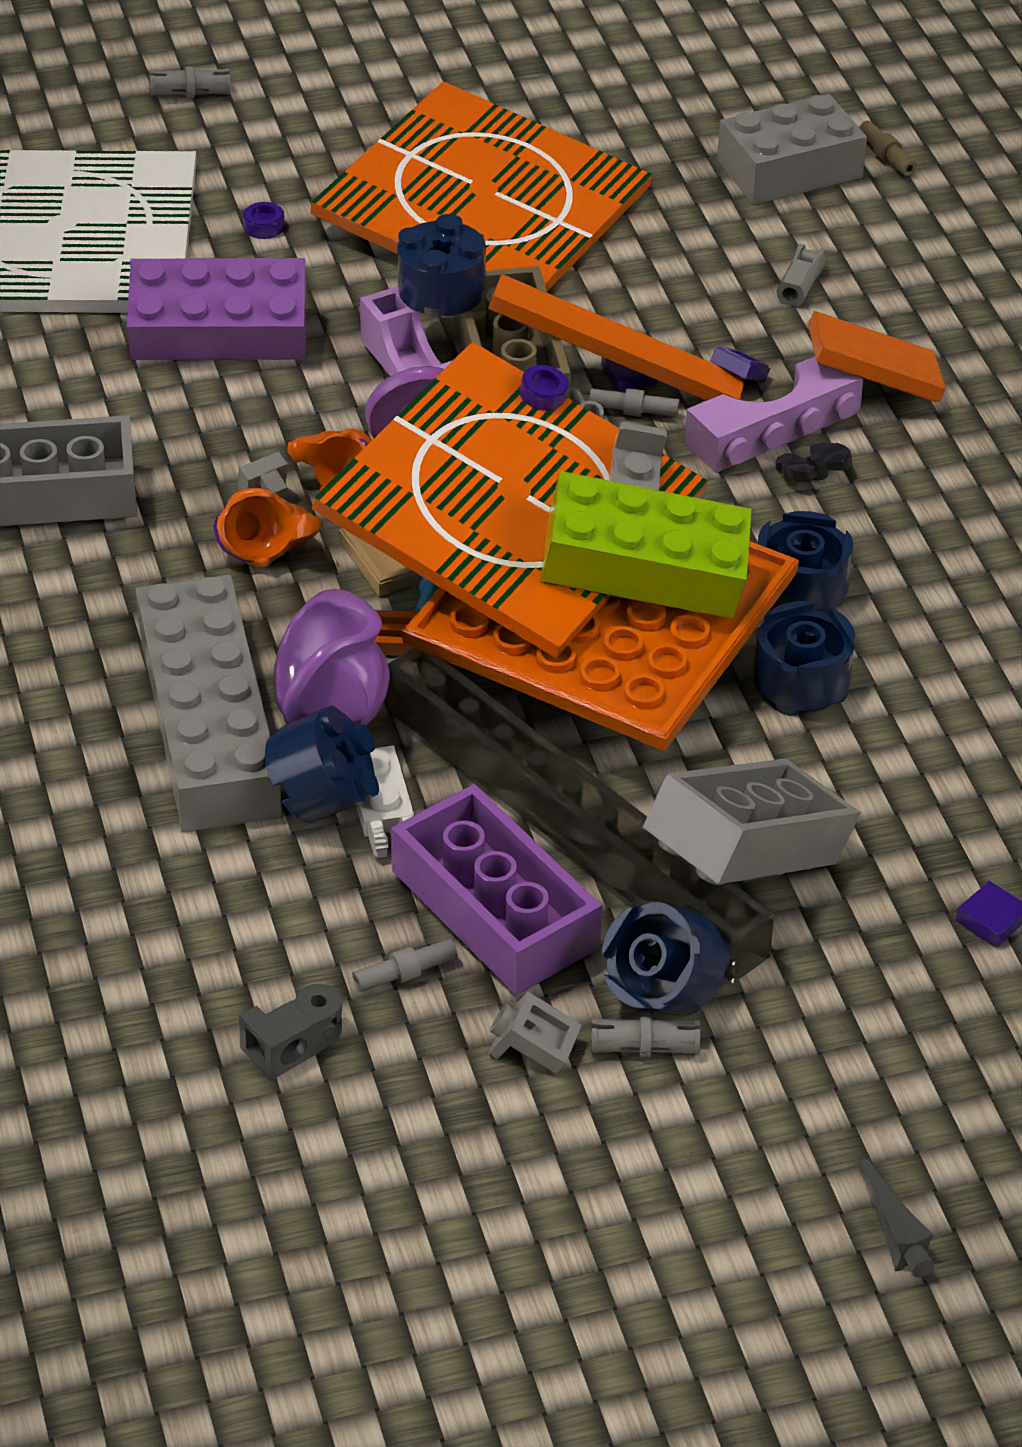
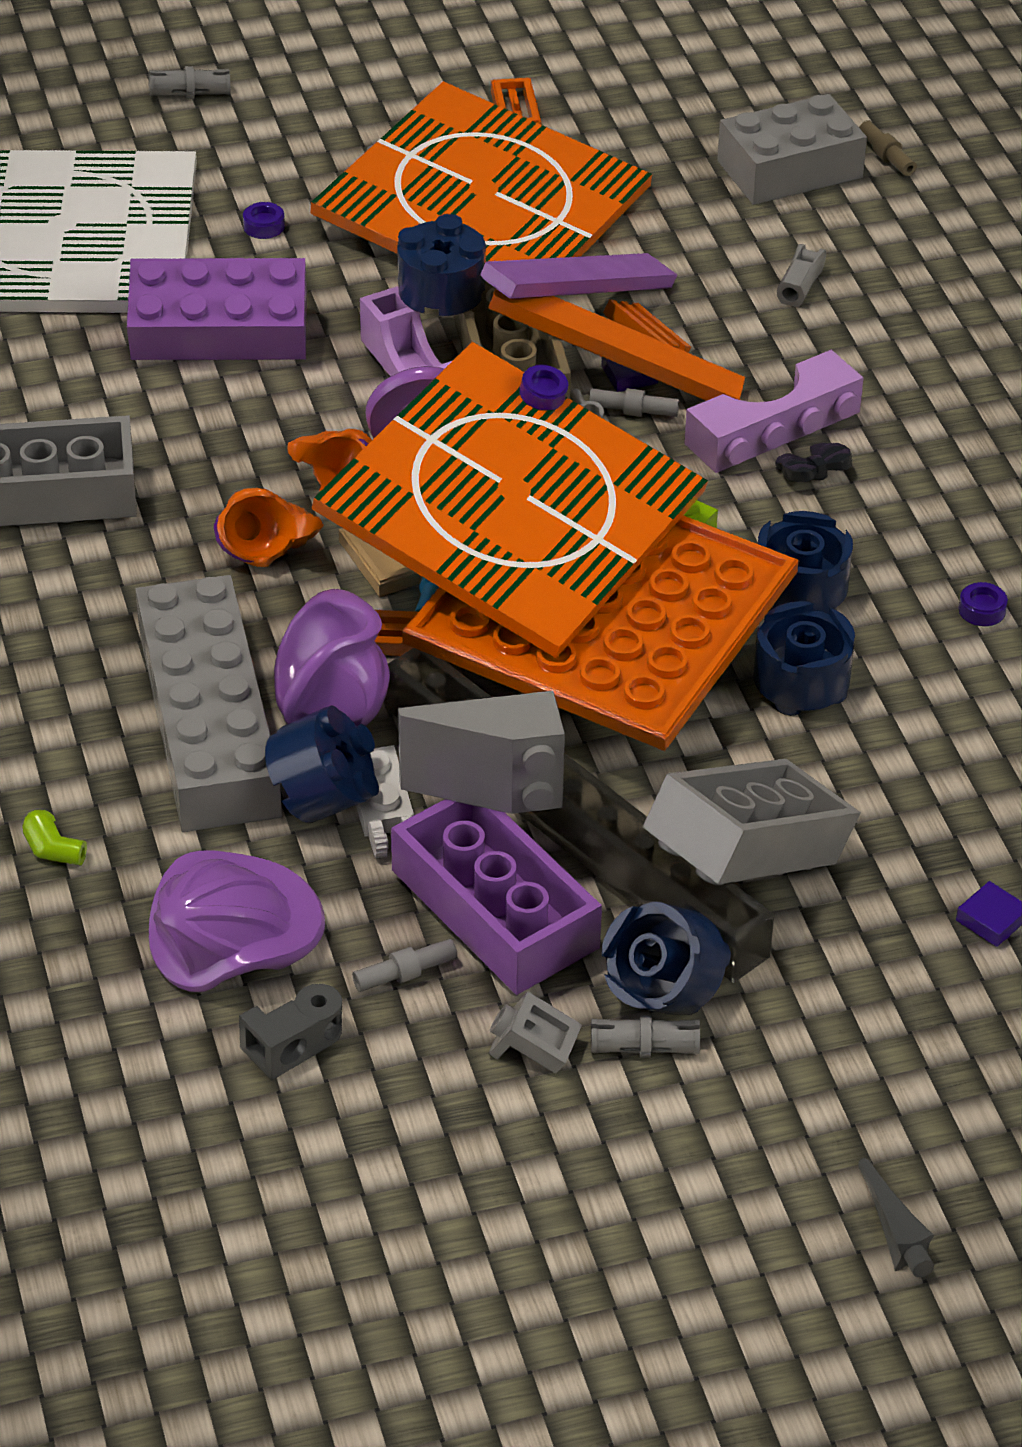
light grey tile [237,451,288,496] -> none
lime brick [541,471,752,619] -> none
light grey bracket [609,422,667,490] -> none
dark purple tile [710,346,771,382] -> none
orange tile [808,311,946,402] -> none
none -> lime arm [23,810,87,866]
none -> medium lavender piece [149,850,325,992]
none -> light grey slope [398,691,565,814]
none -> medium lavender tile [480,253,677,299]
none -> orange tile [491,77,541,124]
none -> orange tile [603,299,691,353]
none -> dark purple tile [958,582,1008,626]

